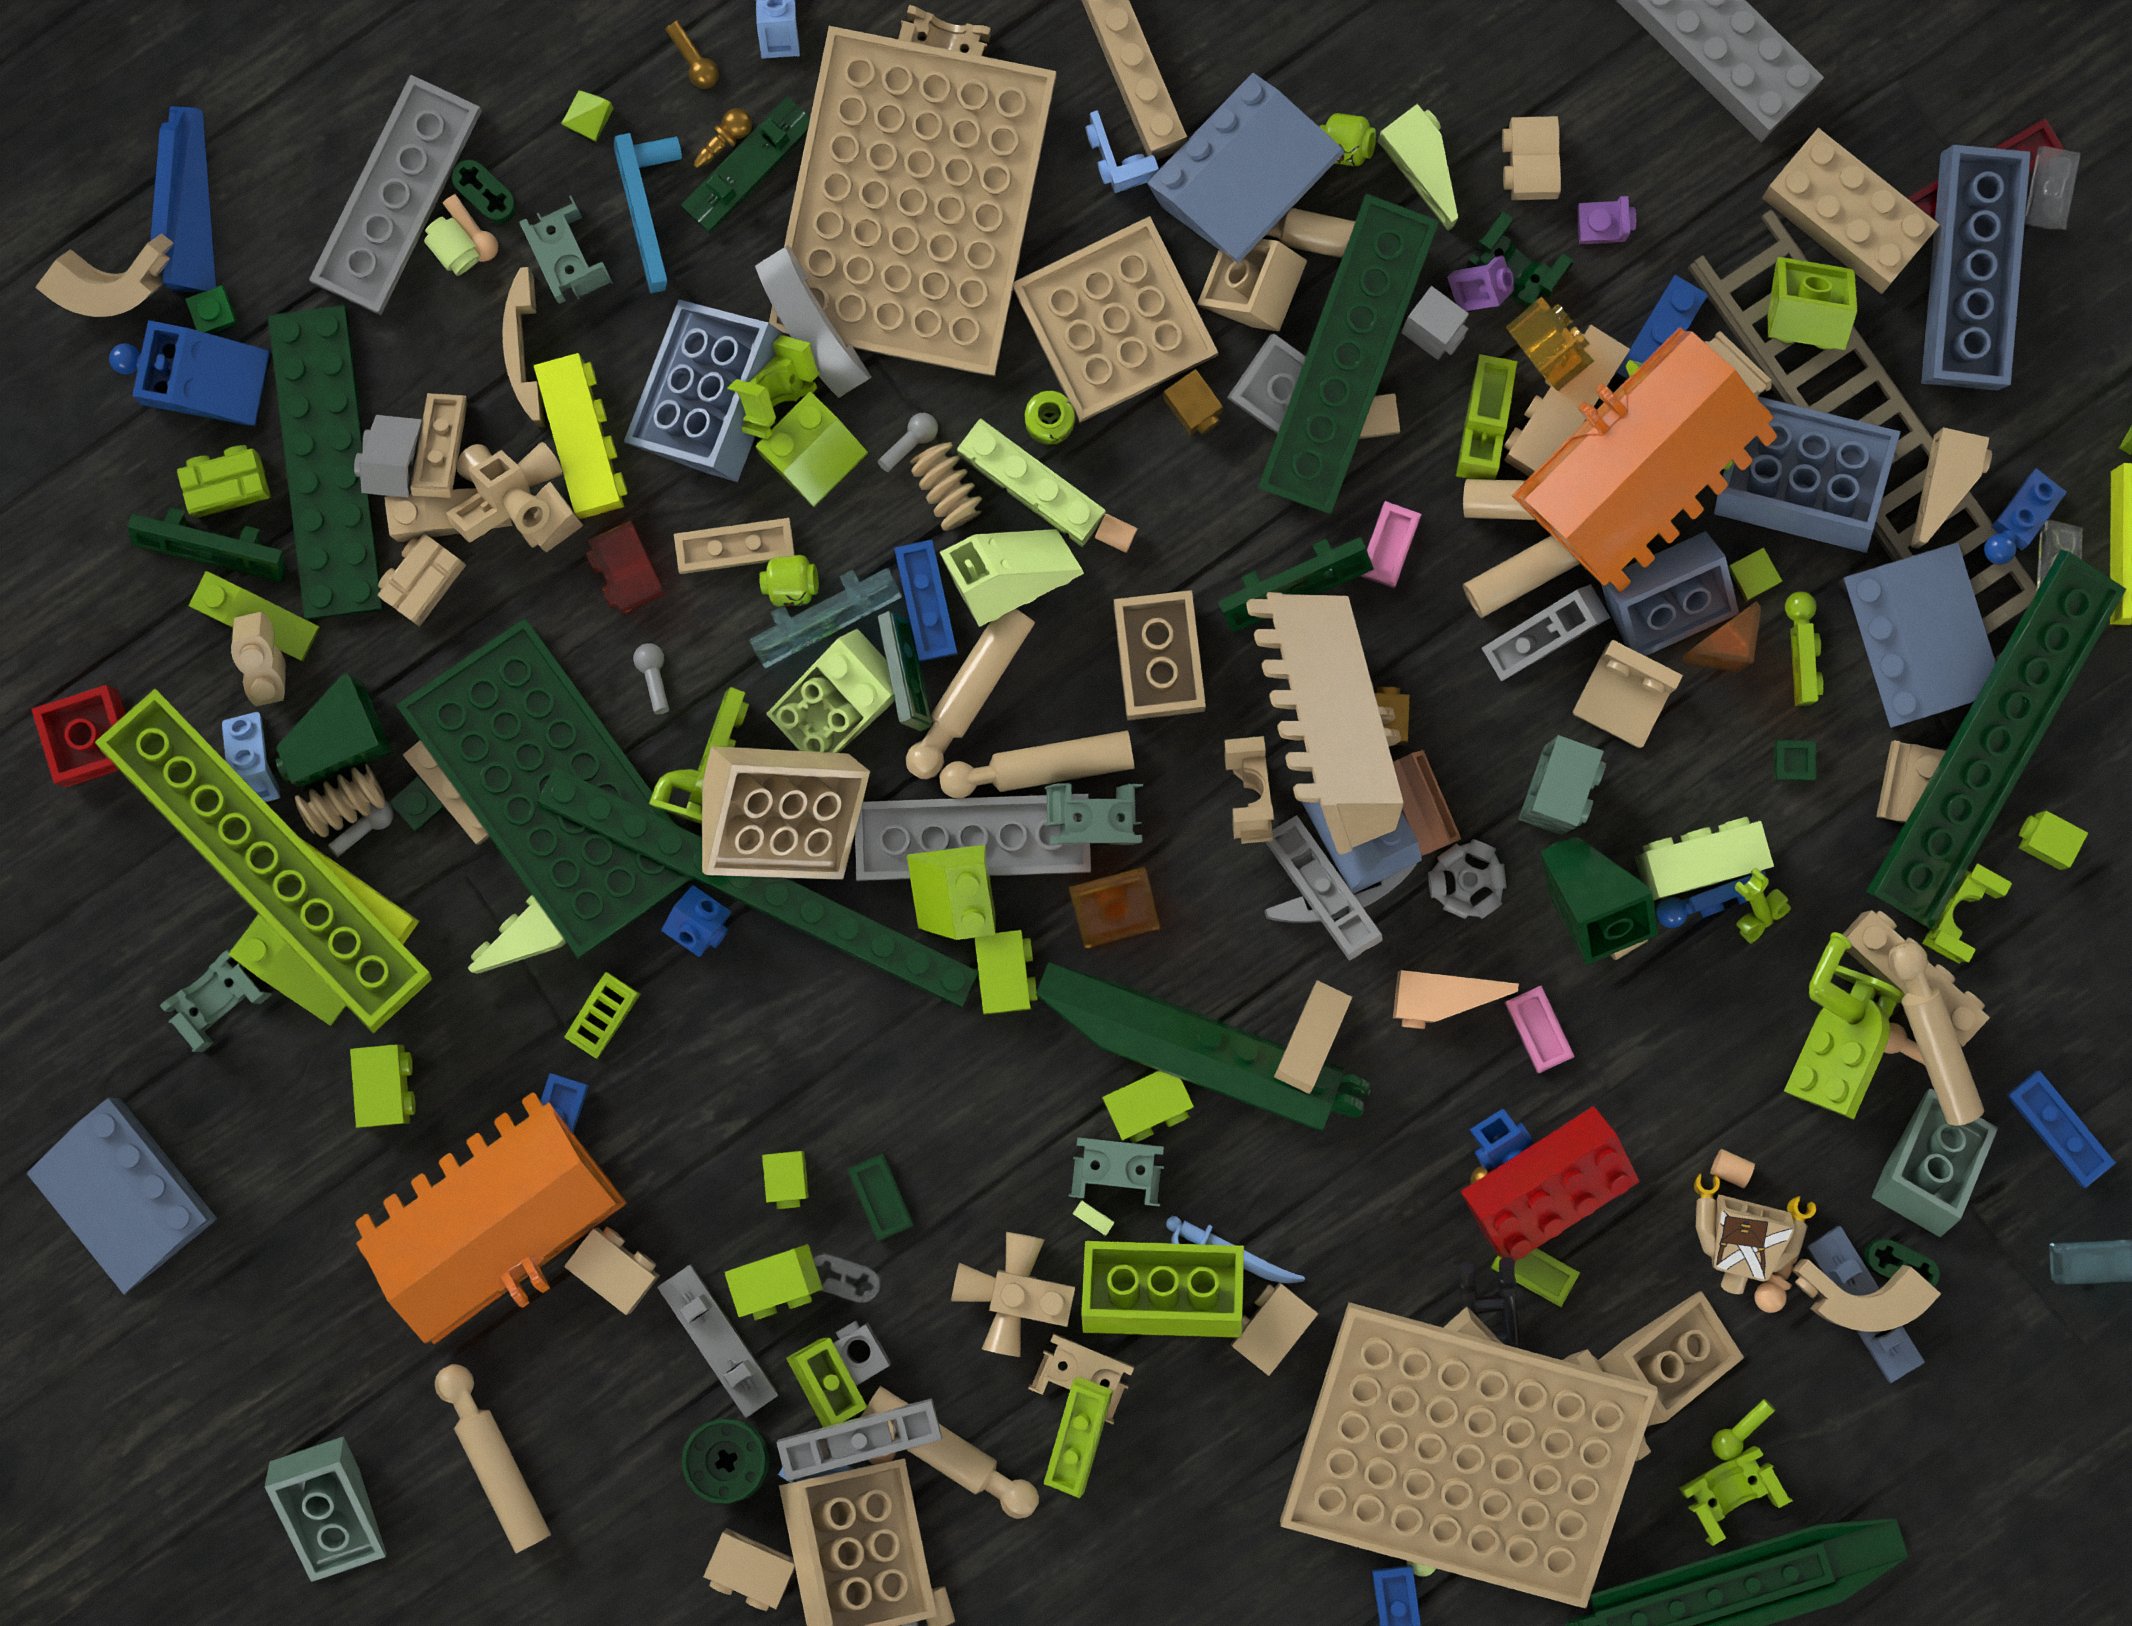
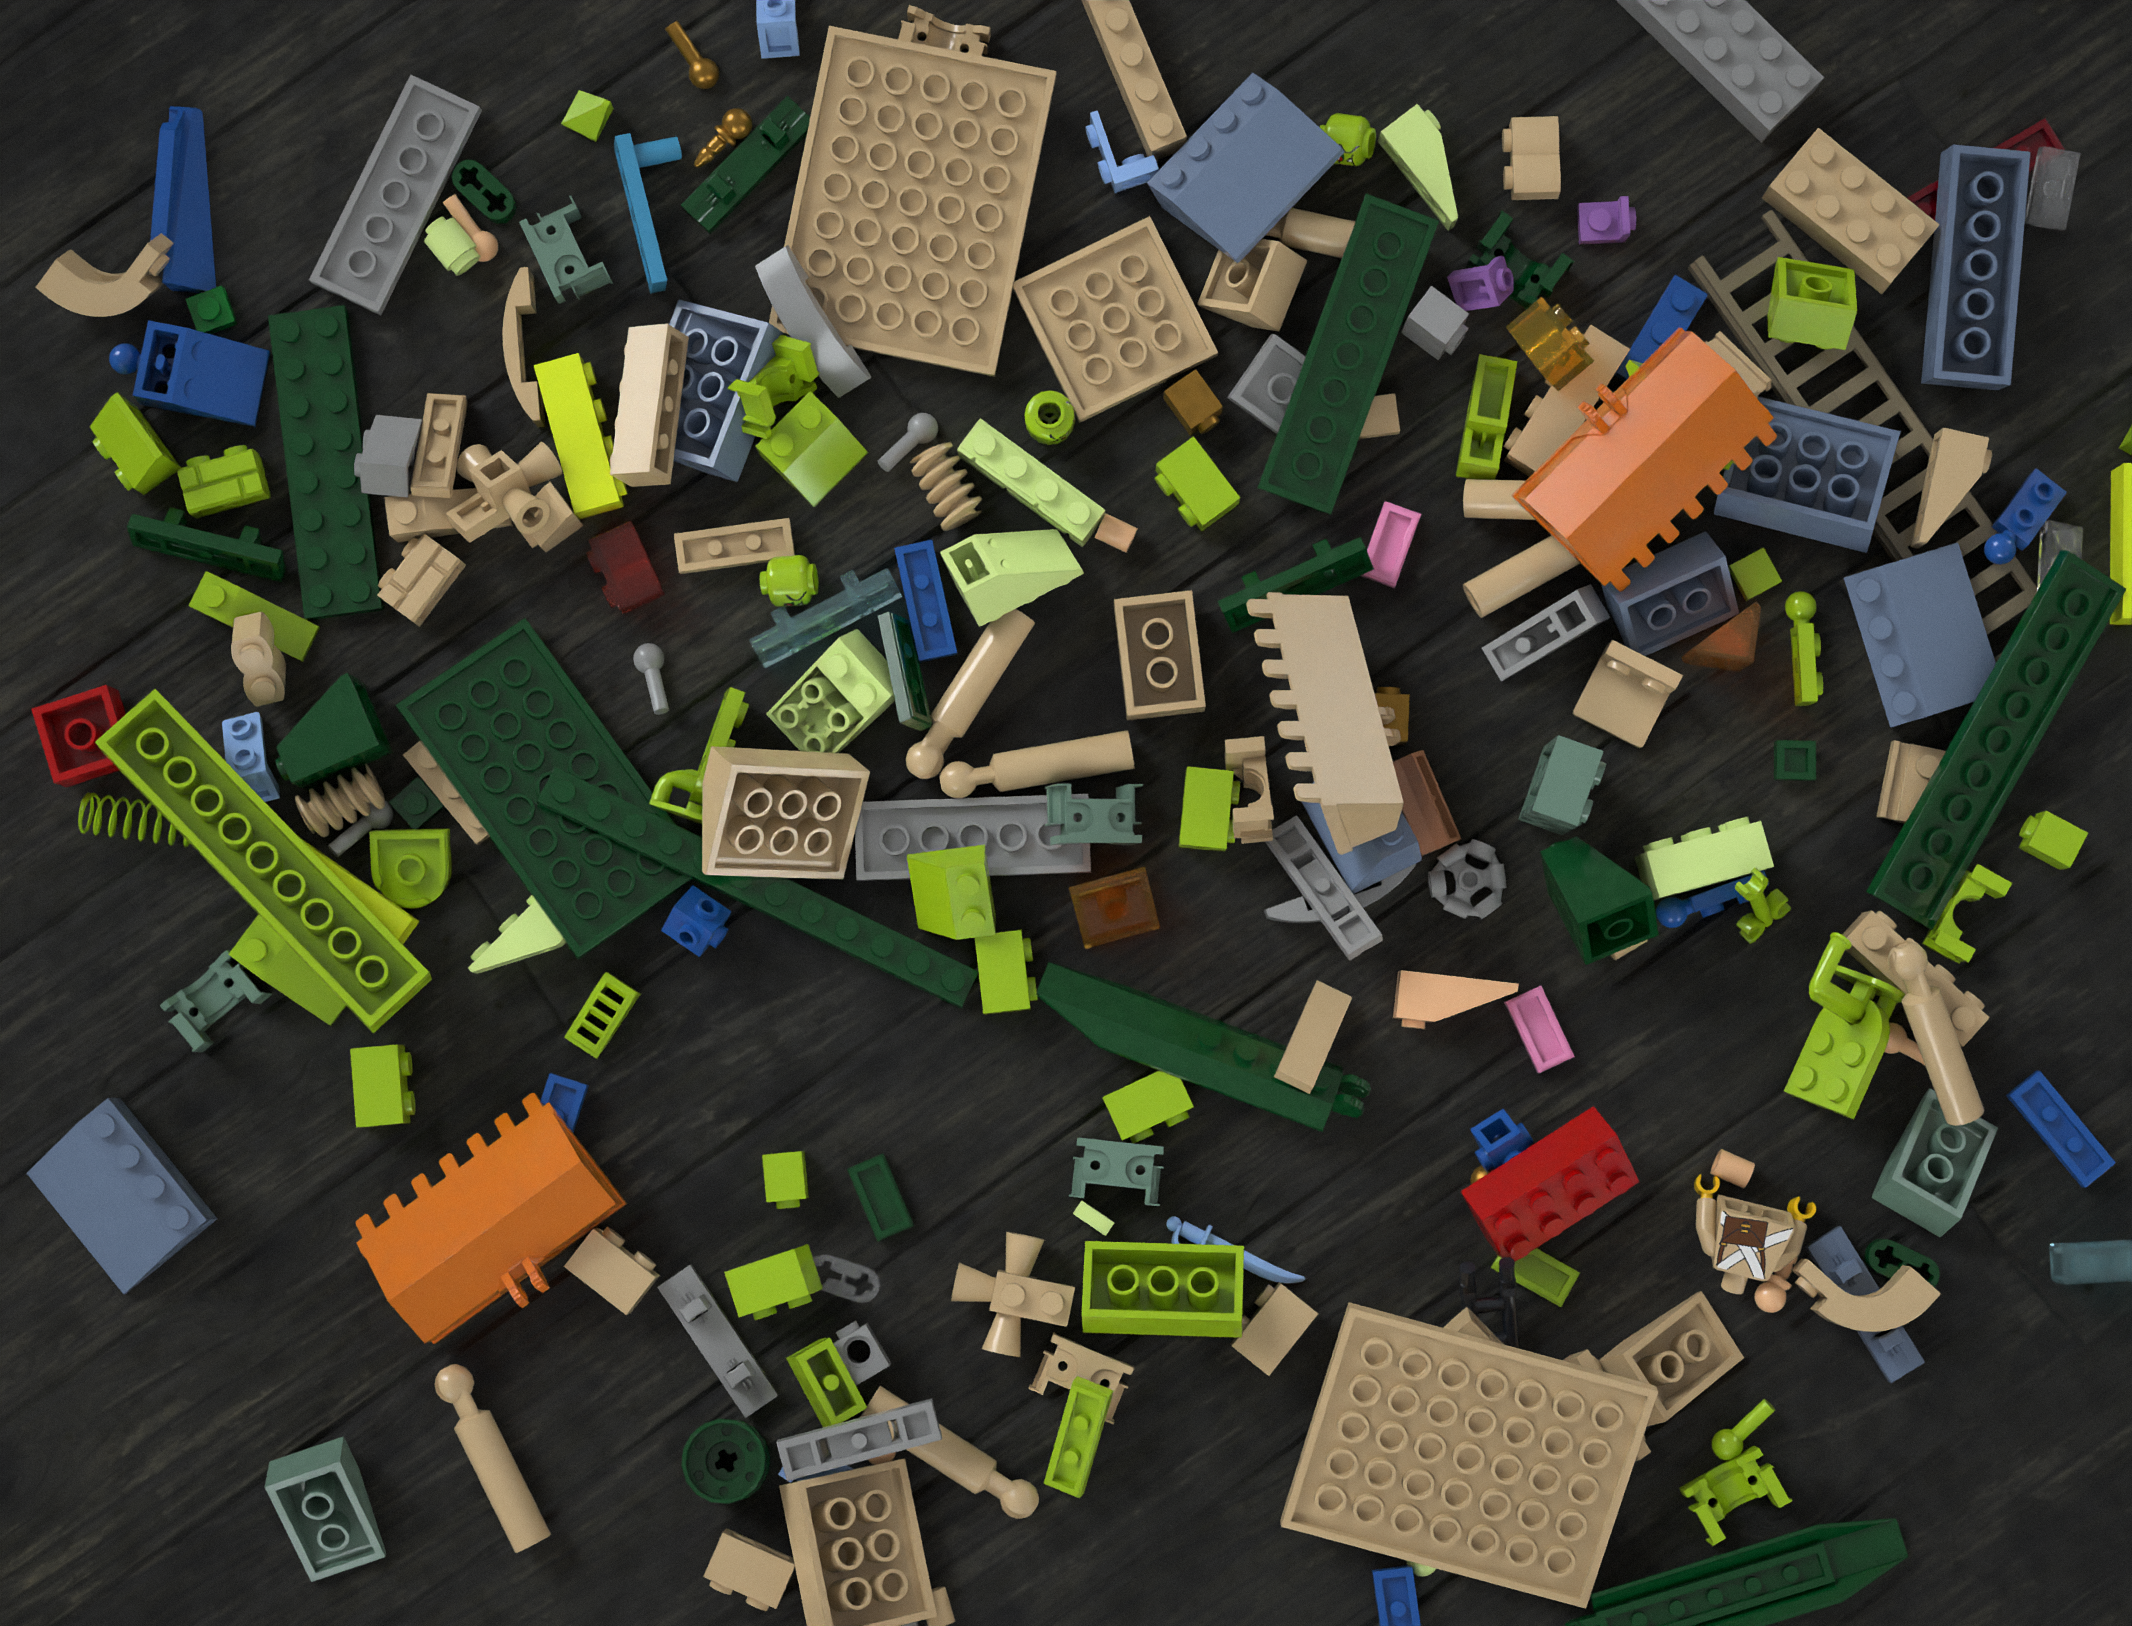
none -> lime piece [78,792,190,848]
none -> lime slope [90,392,181,495]
none -> lime tile [369,829,451,908]
none -> tan brick [610,324,689,487]
none -> lime brick [1154,436,1240,531]
none -> lime brick [1179,767,1240,852]

